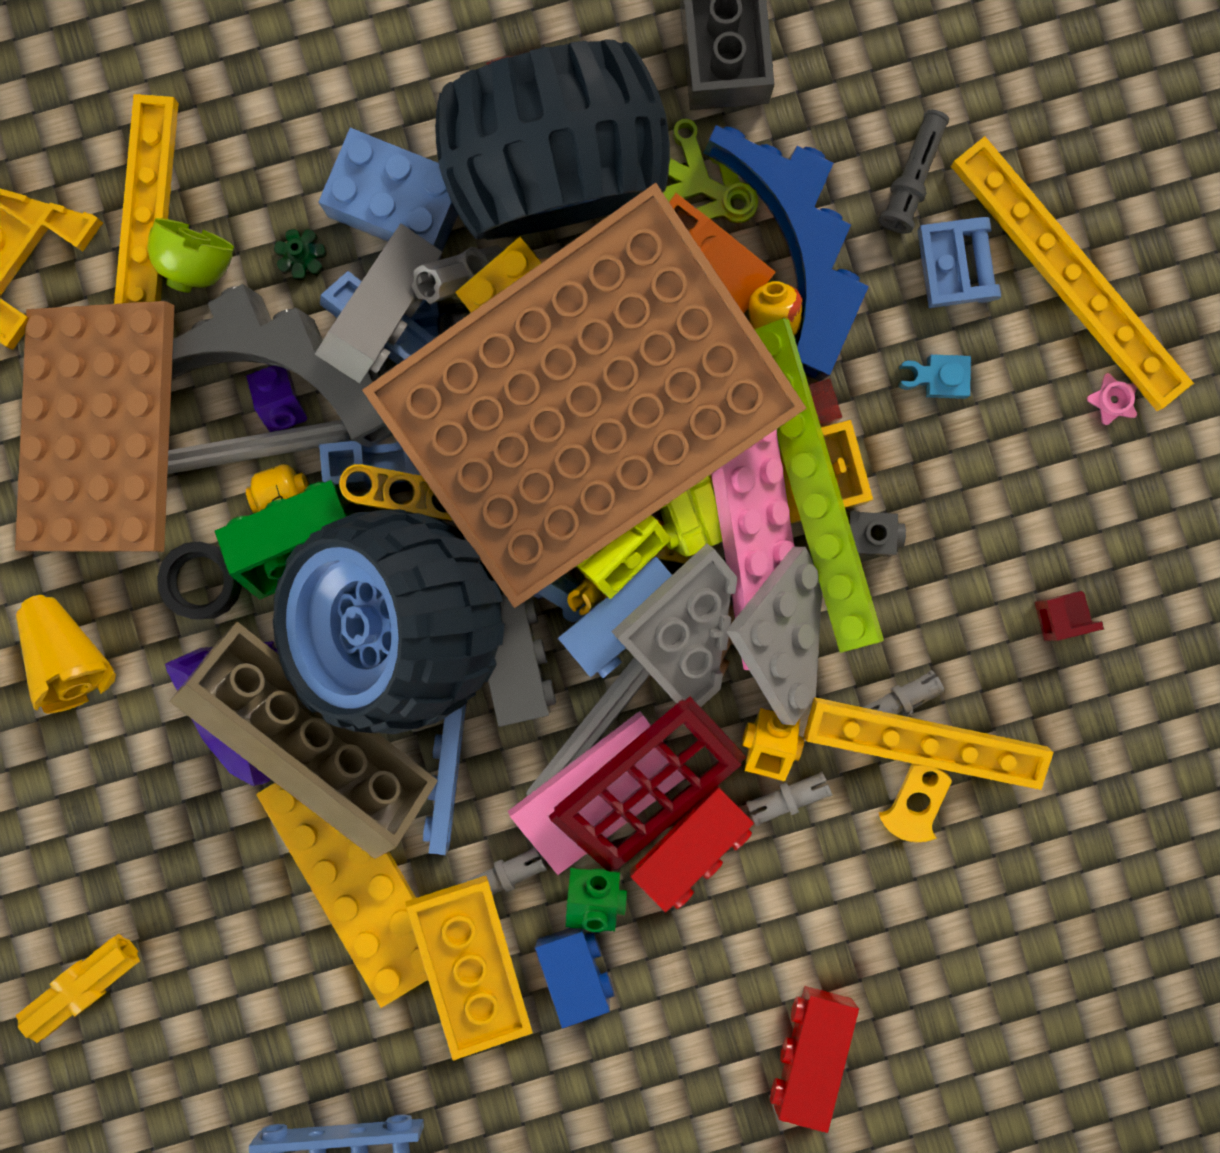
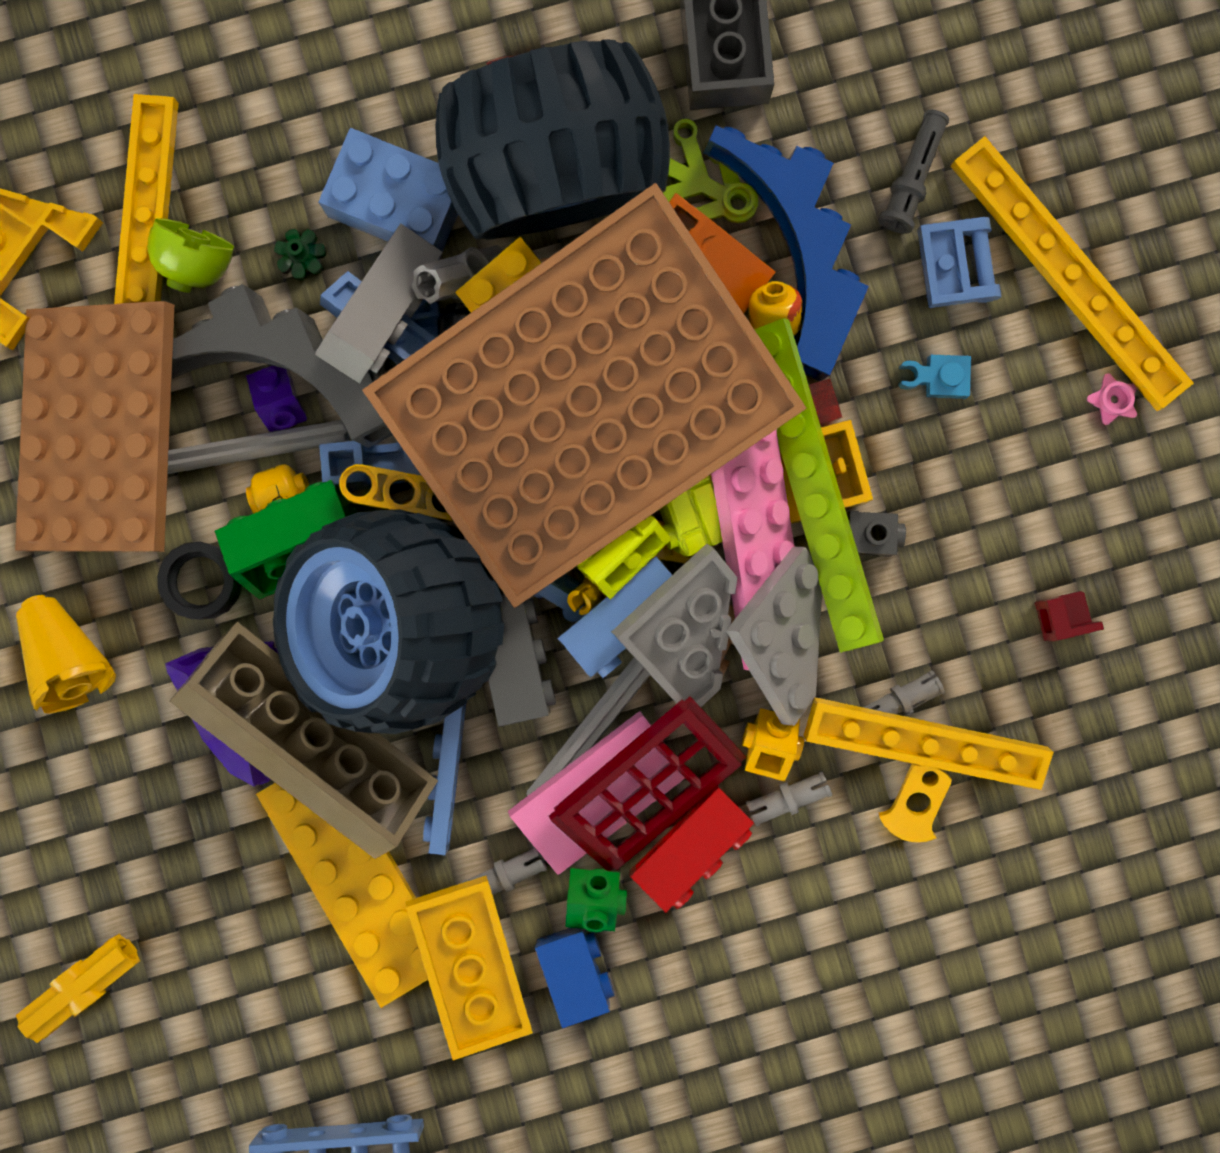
red brick [770,986,859,1133] -> none

